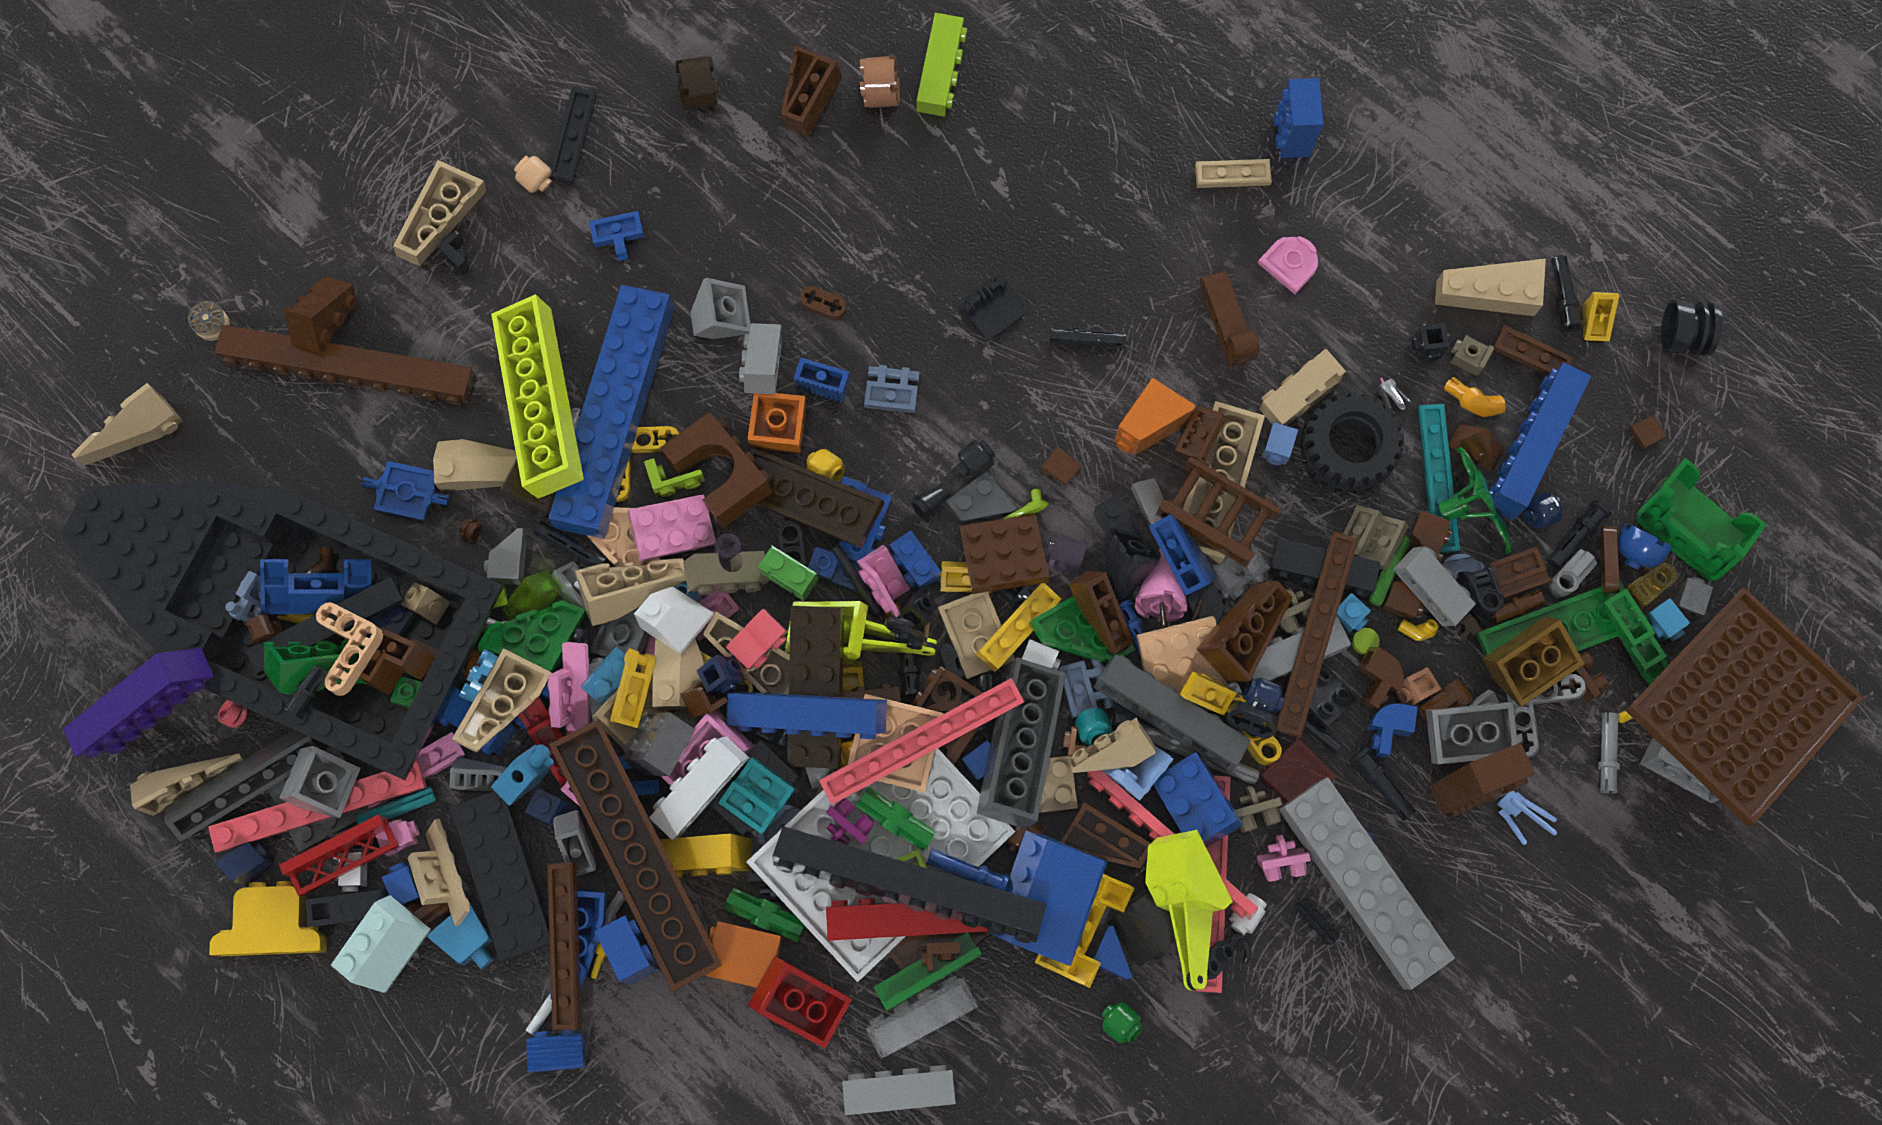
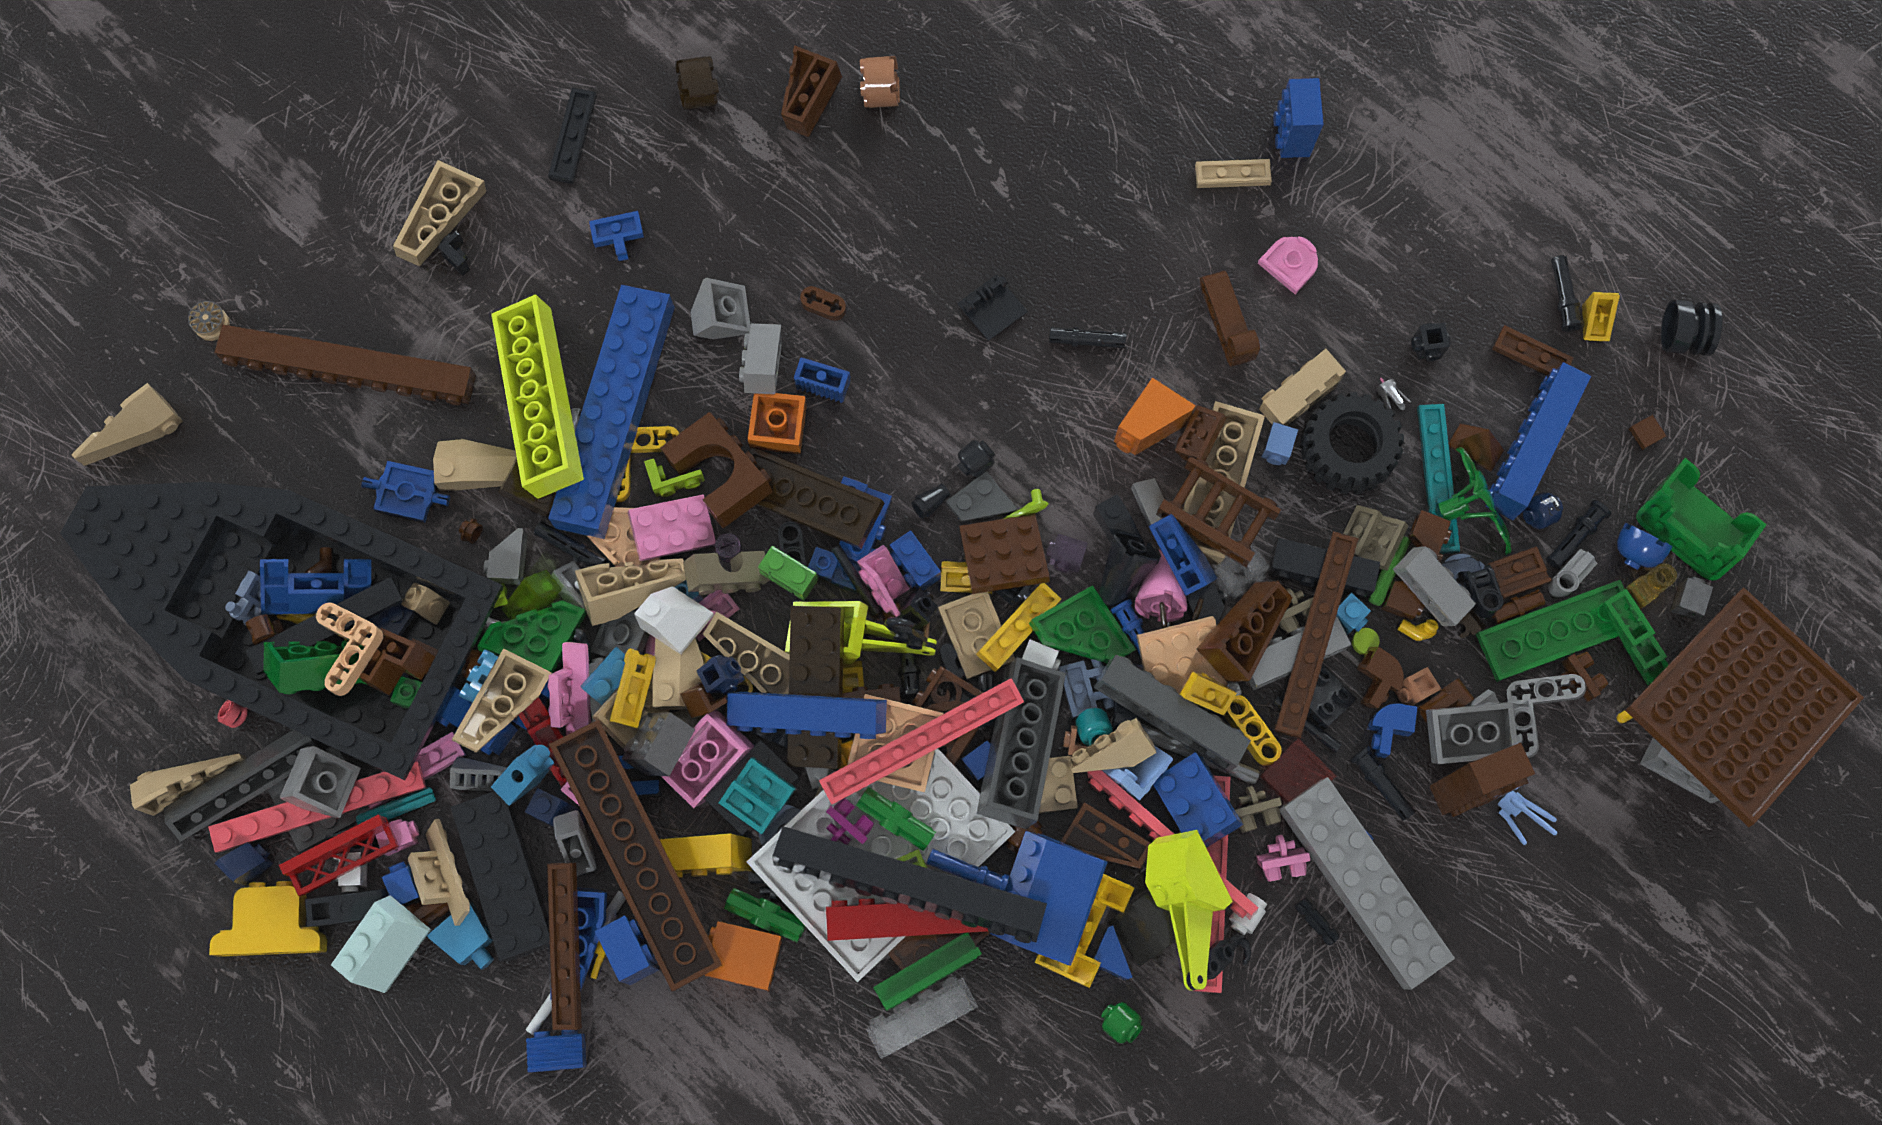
dark purple brick [63,648,214,758] -> none
reddish brown wedge [283,276,357,353] -> none
black axle [283,665,328,718] -> none
light nougat head [514,156,552,193] -> none
white brick [649,736,749,840] -> none
coral brick [726,609,788,670] -> none
red brick [748,956,852,1048] -> none
yellow head [806,449,845,482] -> none
light grey brick [842,1065,956,1115] -> none
sand blue plate [864,365,920,413] -> none
lime brick [917,13,967,117] -> none
reddish brown bracket [921,942,960,972] -> none
reddish brown panel [1040,447,1082,485] -> none
reddish brown slope [1069,571,1133,655] -> none
black beam [1227,701,1278,738] -> none
dark blue head [1242,677,1284,713] -> none
tan wedge [1435,259,1546,316] -> none
light orange arm [1444,377,1506,417] -> none
dark tan brick [1450,335,1495,376] -> none
pearl gold slope [1482,617,1585,707] -> none
light grey pin [1598,712,1620,794] -> none
reddish brown beam [1600,526,1619,594] -> none
dark azure brick [1645,598,1690,643] -> none

